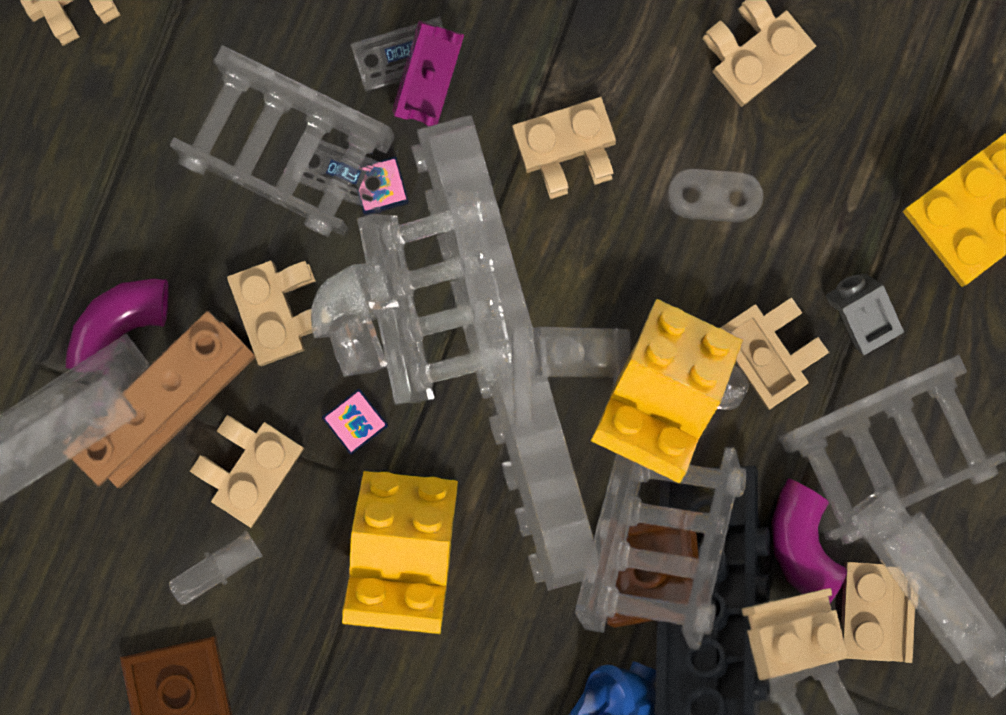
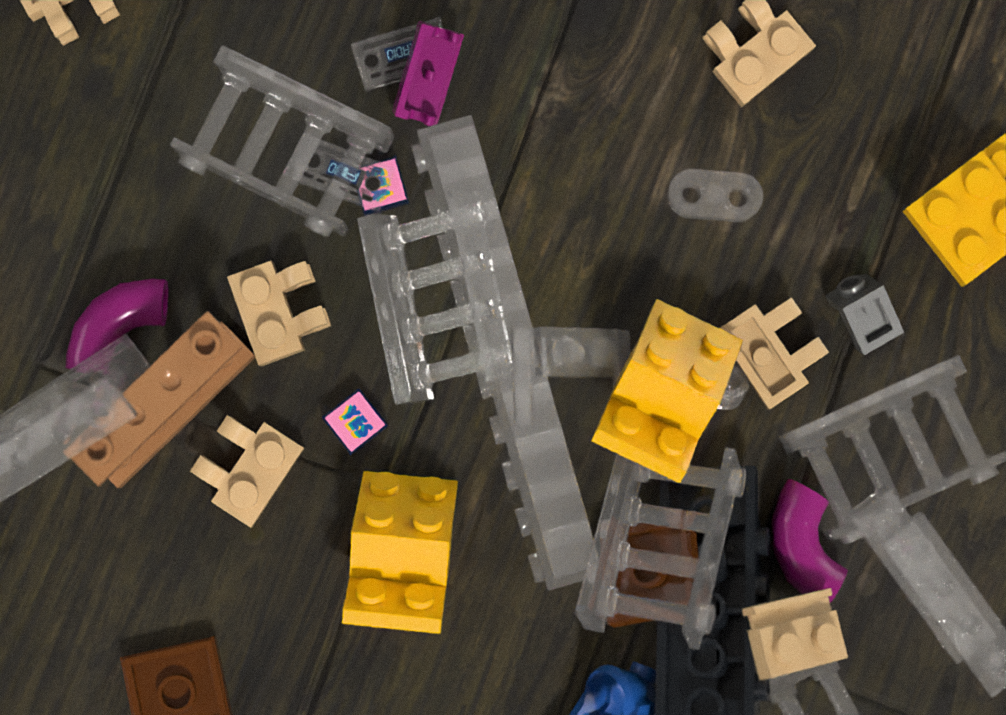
clear axle [169,531,263,605] -> none
clear brick [311,262,399,377] -> none
tan plate [512,97,616,199] -> none
tan plate [841,562,917,663] -> none

